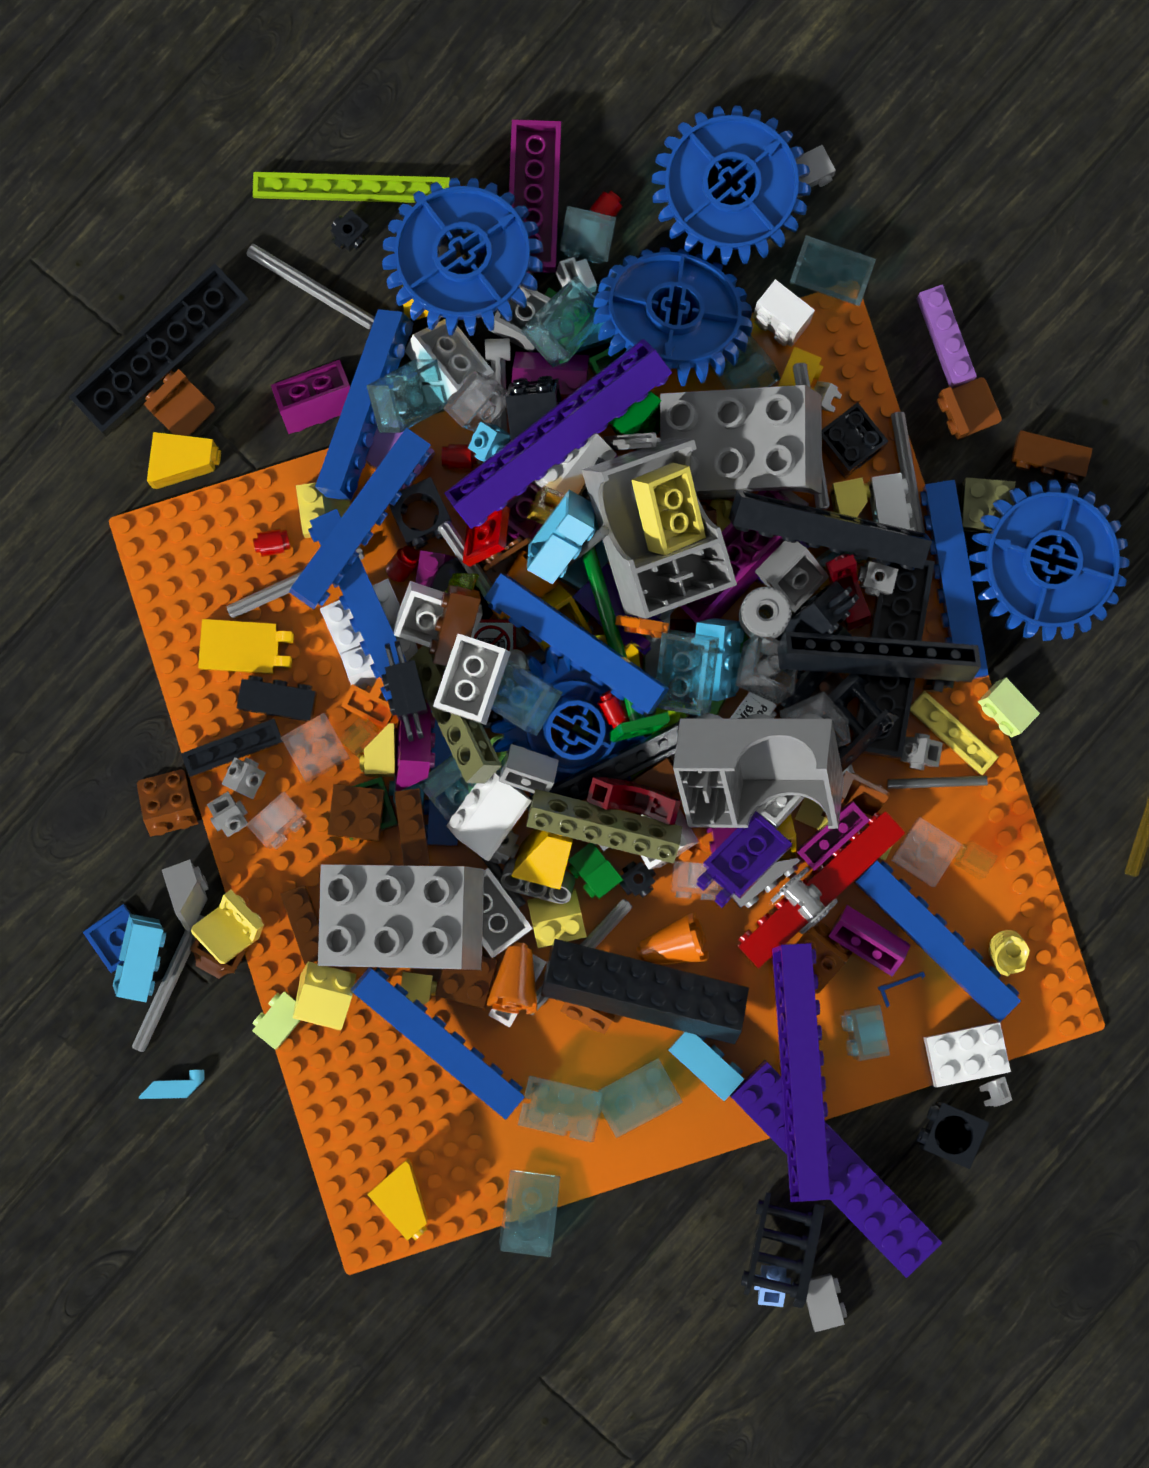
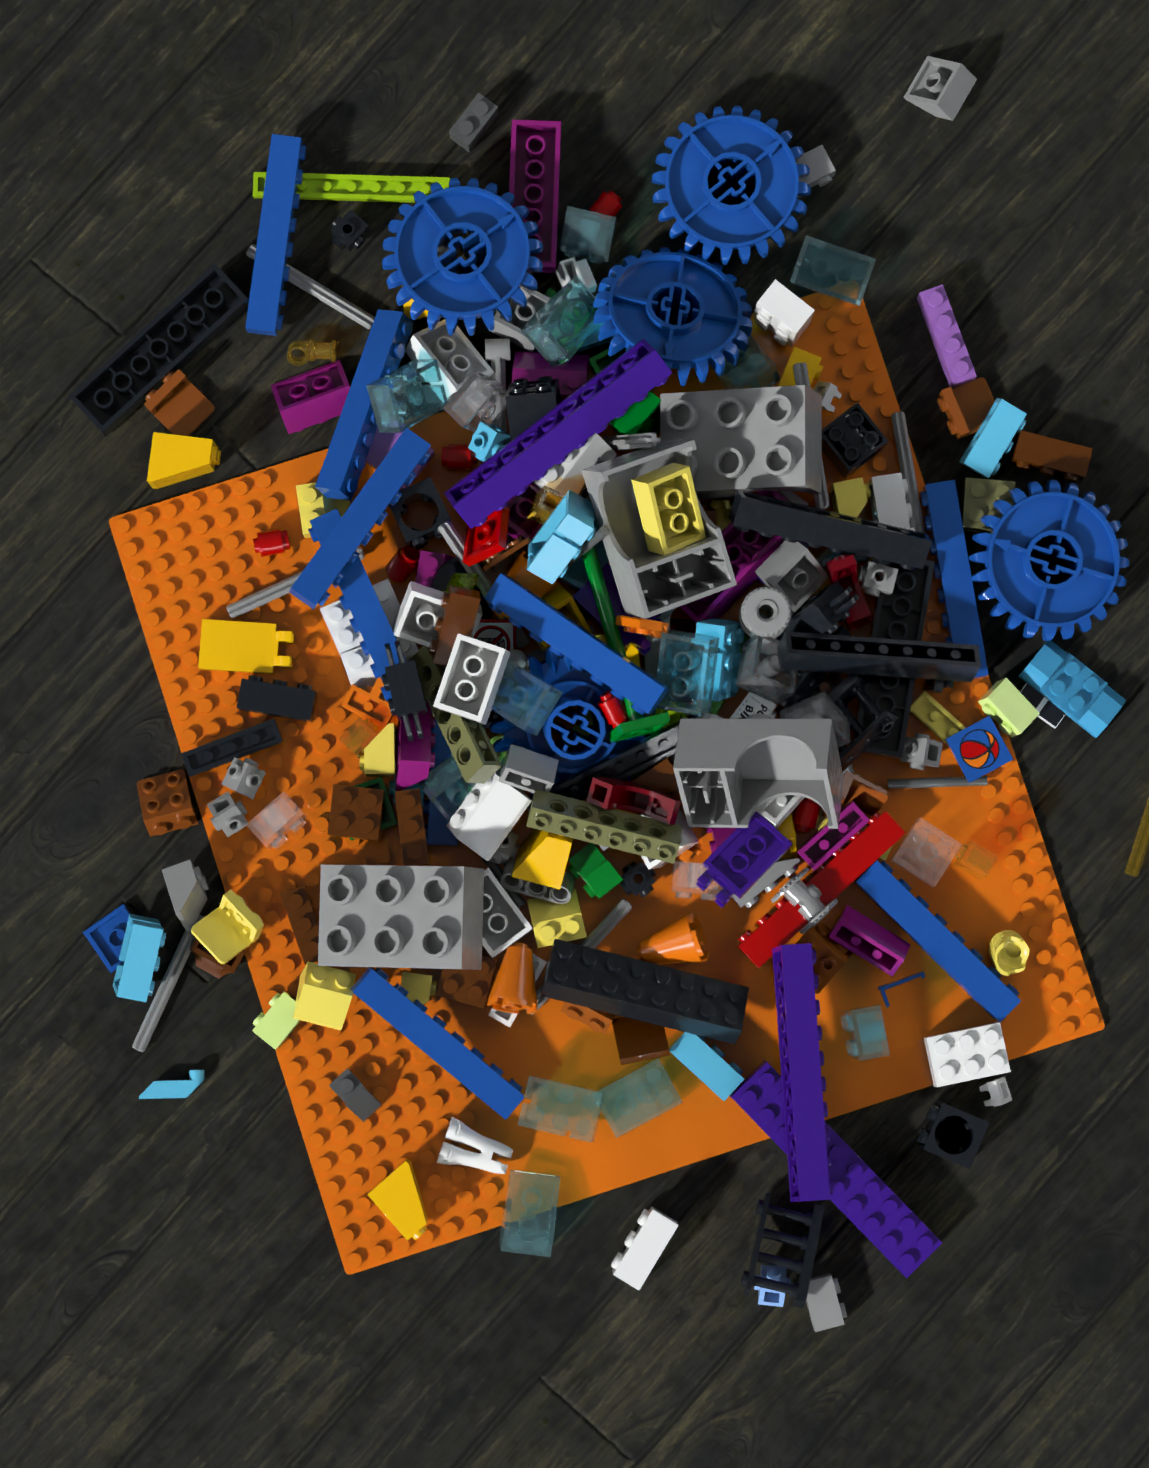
clear brick [281,713,350,782] -> none
none -> blue brick [245,134,307,336]
none -> clear yellow connector [287,339,336,366]
none -> dark grey slope [329,1068,382,1122]
none -> white piece [437,1117,513,1174]
none -> dark grey brick [449,92,499,153]
none -> white brick [611,1206,679,1290]
none -> reddish brown tile [612,1017,670,1065]
none -> red brick [792,797,821,833]
none -> light grey slope [904,56,977,121]
none -> tile [945,716,1013,783]
none -> medium azure brick [959,398,1027,478]
none -> dark azure piece [1018,640,1126,738]
none -> black tile [1020,683,1065,729]

